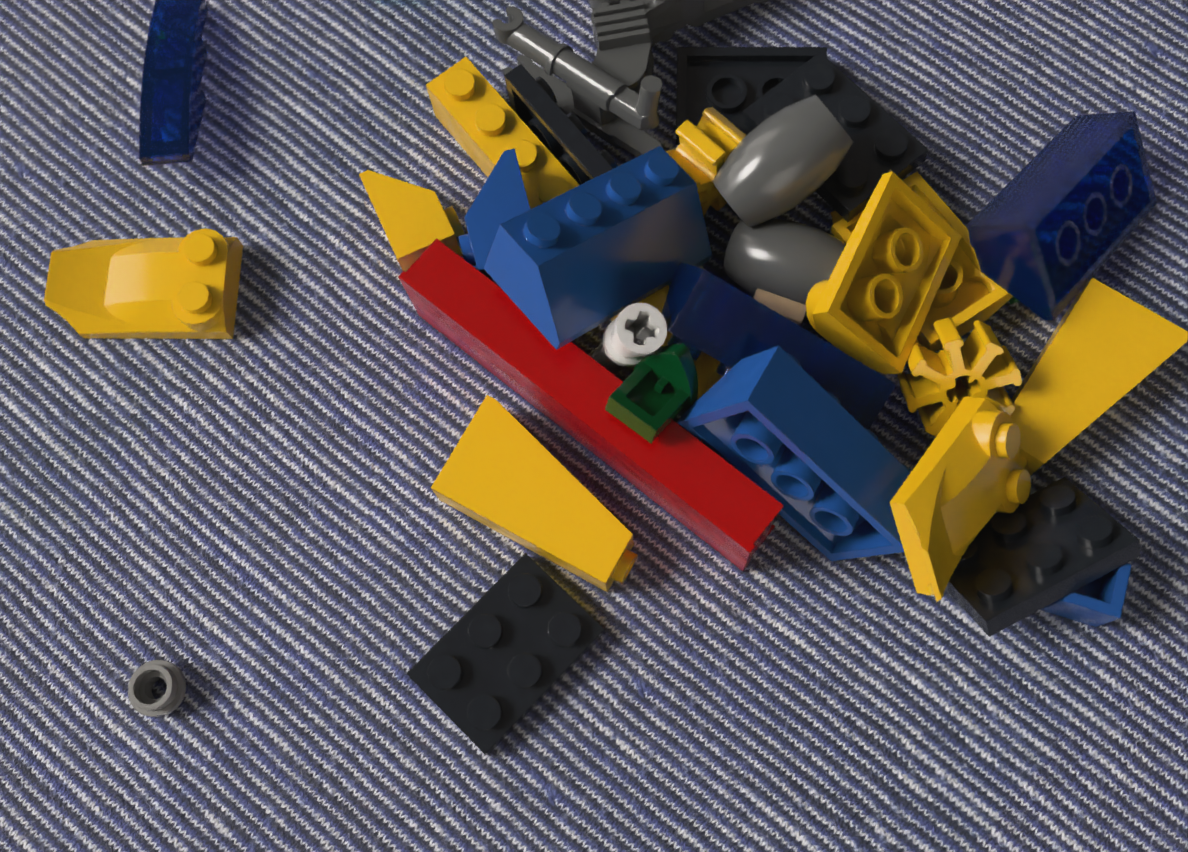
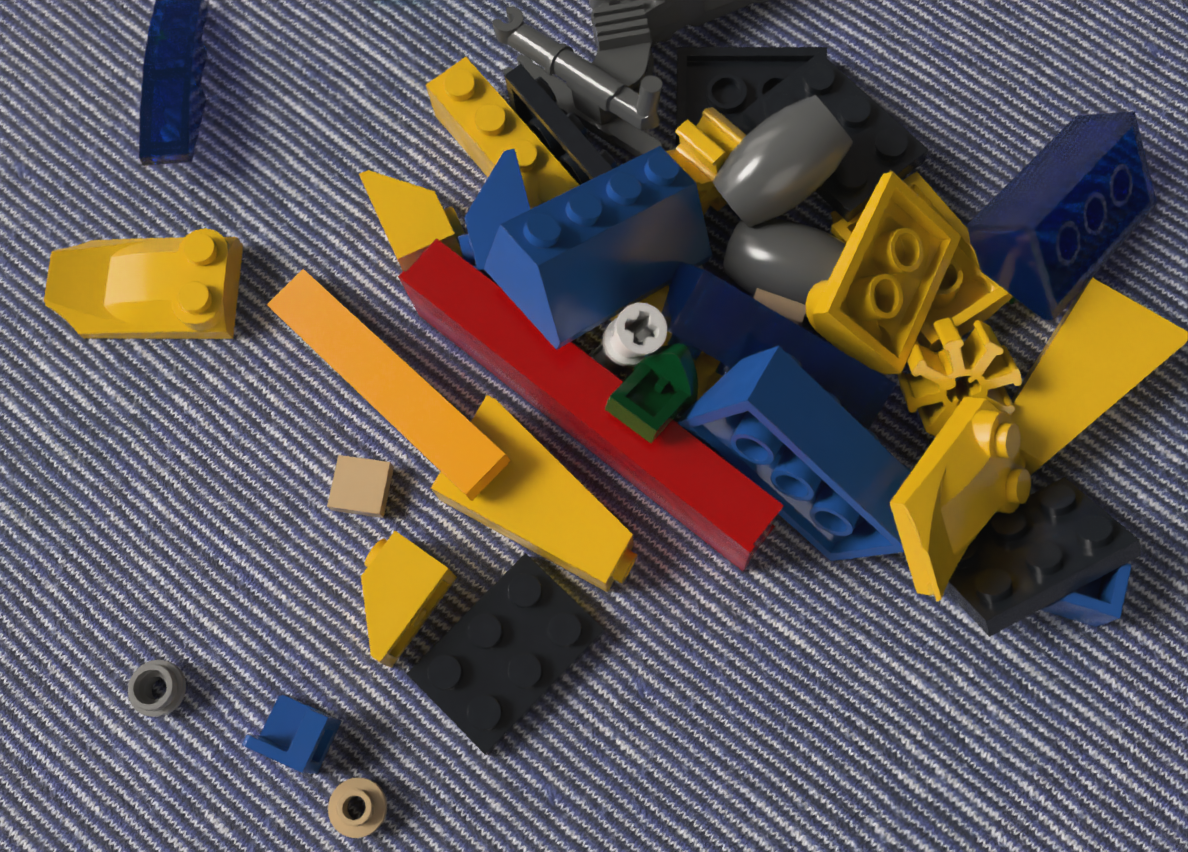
none -> blue panel [242,695,342,774]
none -> light orange tile [266,269,511,501]
none -> tan tile [327,455,394,518]
none -> tan plate [328,778,387,838]
none -> yellow slope [361,531,457,668]

